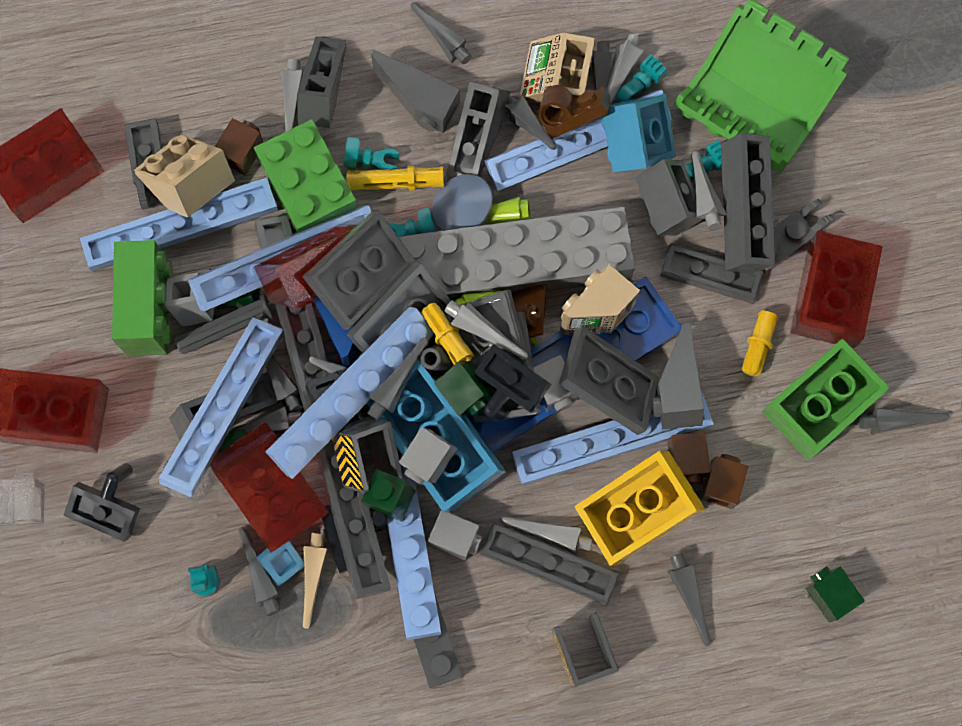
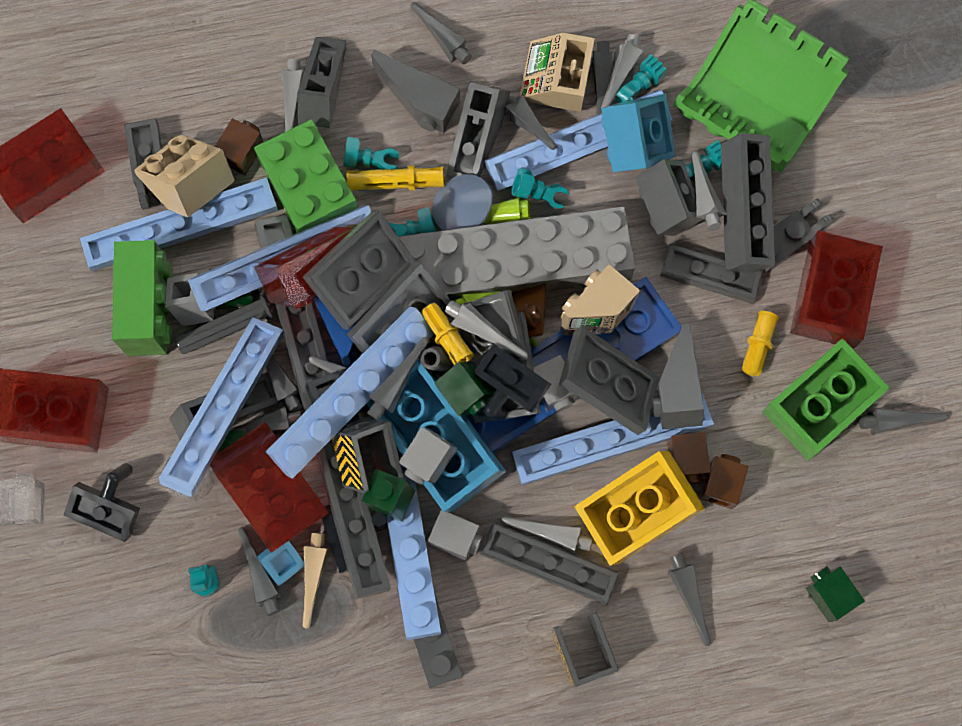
reddish brown plate [539,85,611,139] -> none
none -> teal piece [511,167,570,209]

